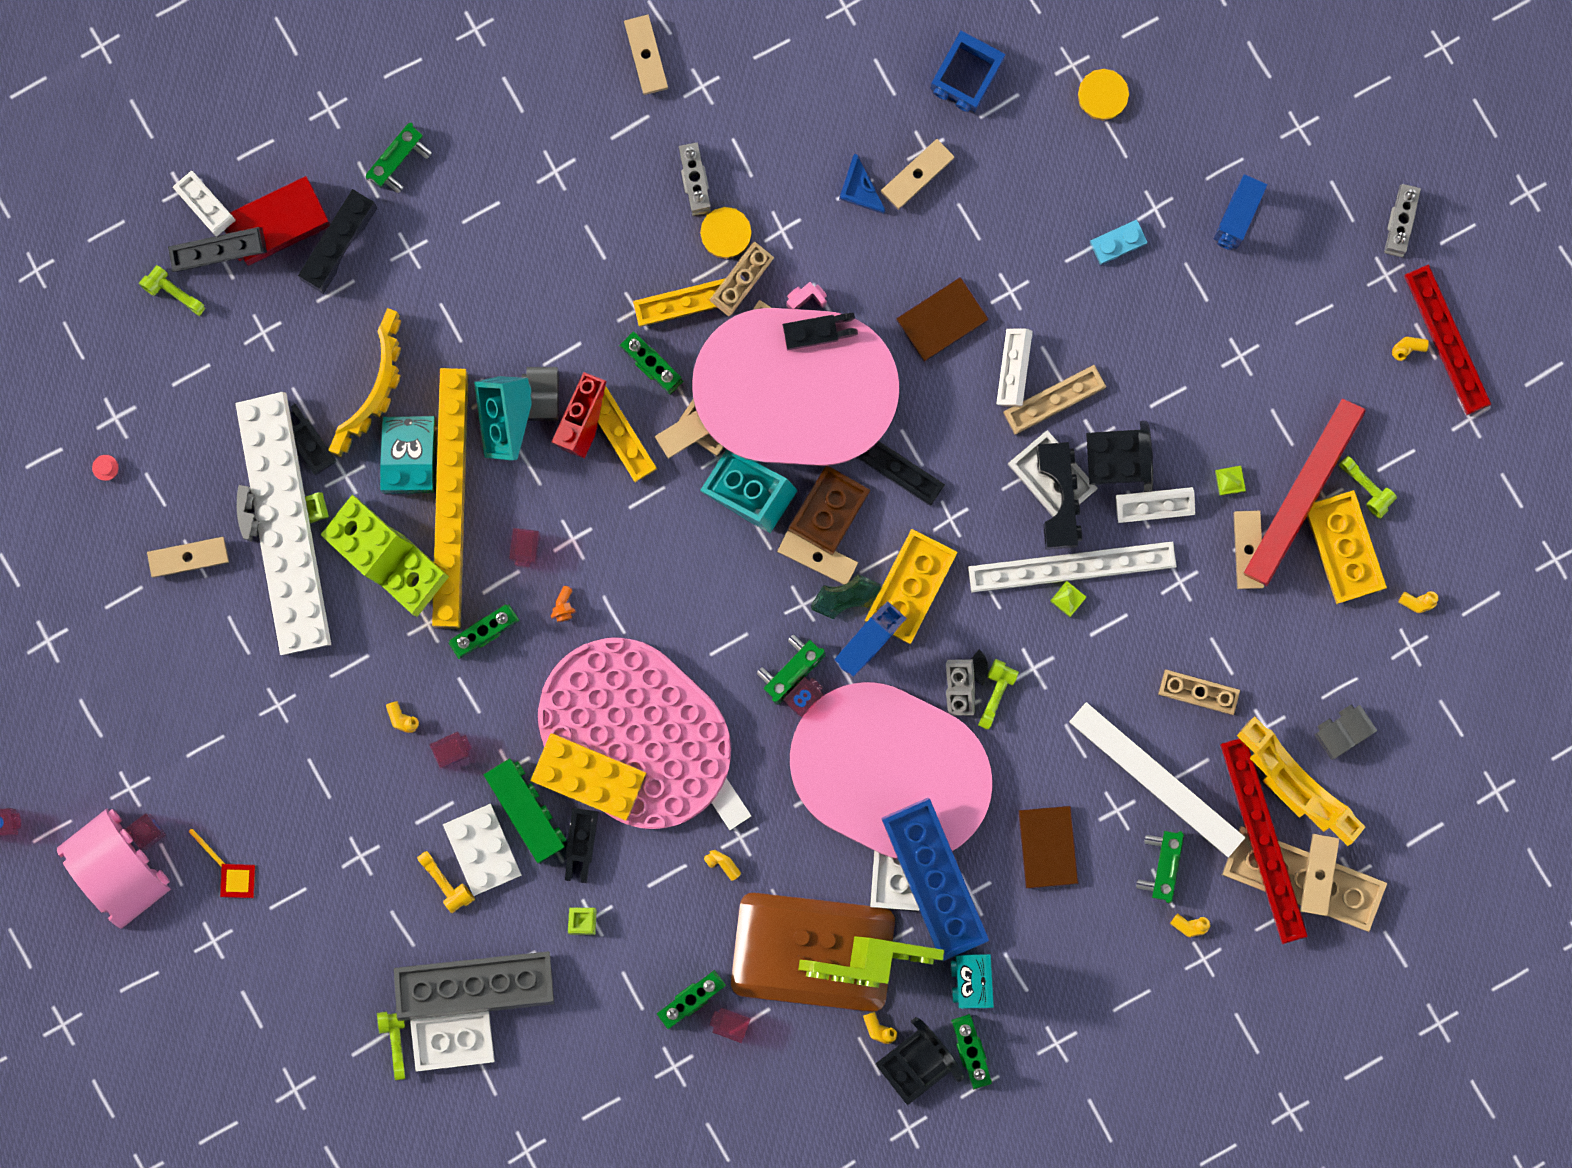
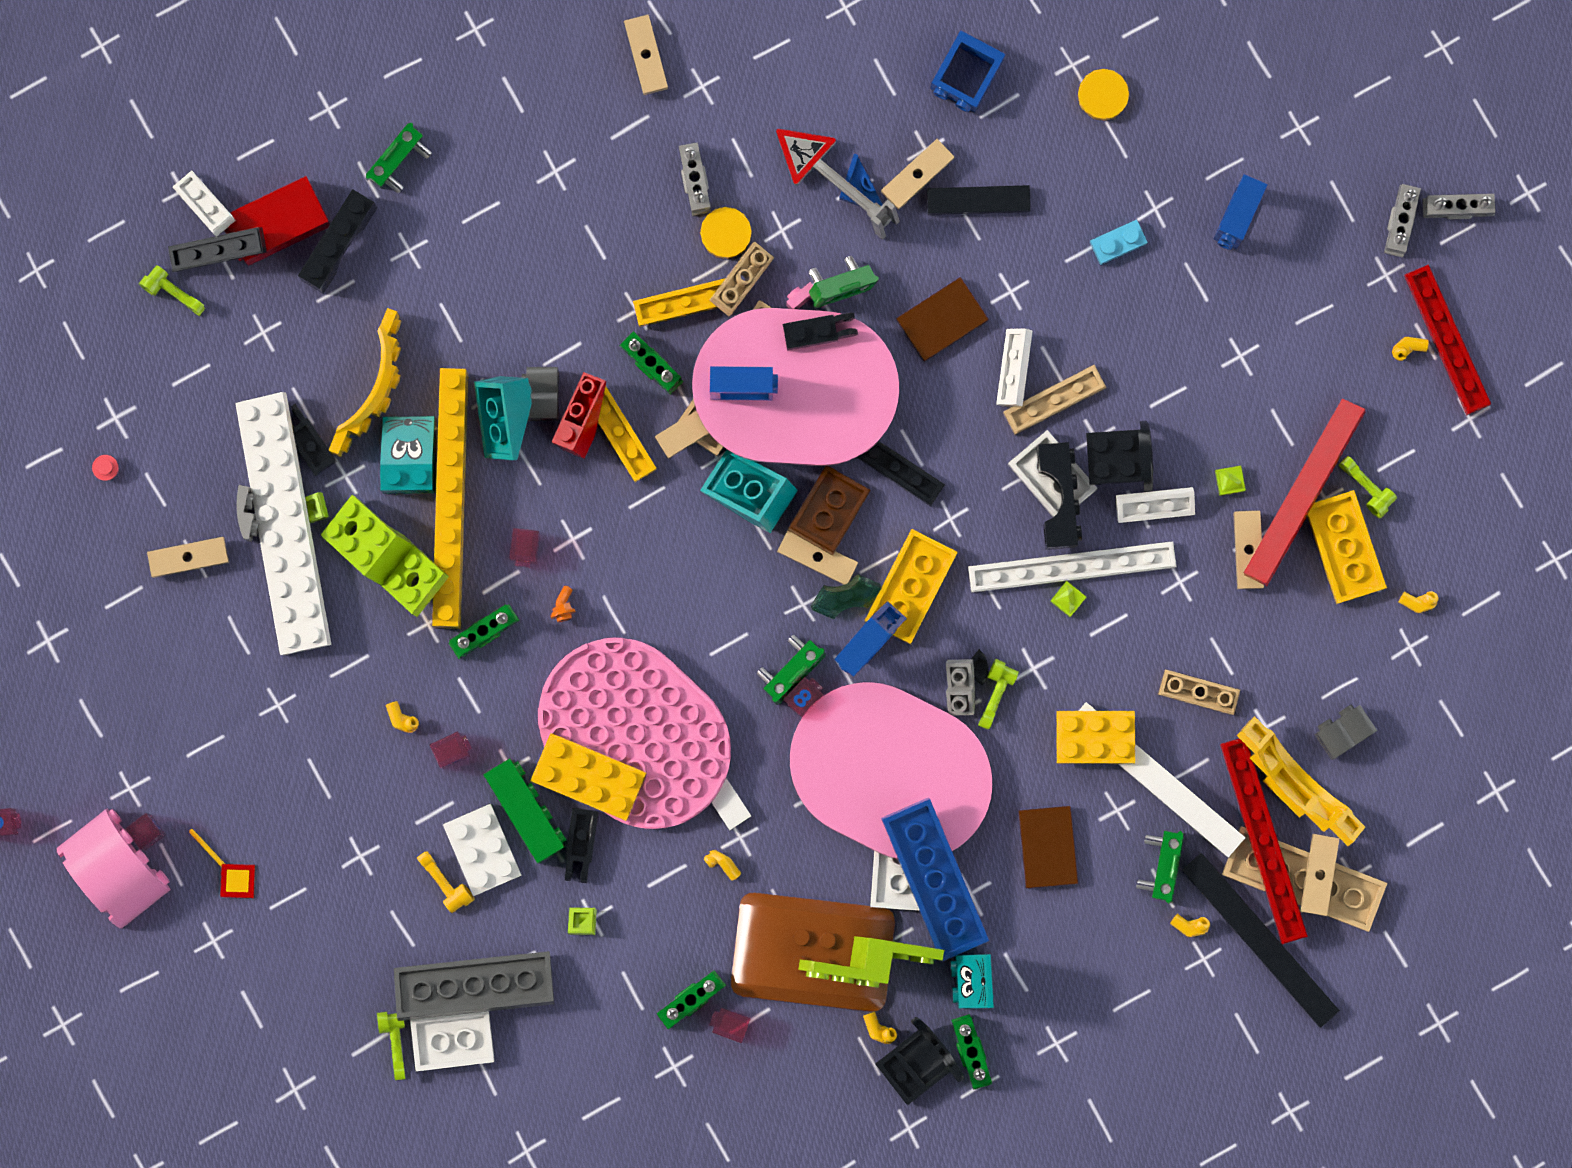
none -> blue window [710,366,778,401]
none -> light grey piece [776,129,900,240]
none -> green piece [809,256,879,308]
none -> black tile [927,185,1031,215]
none -> yellow plate [1056,711,1135,764]
none -> black tile [1182,853,1340,1028]
none -> light grey piece [1423,194,1495,219]

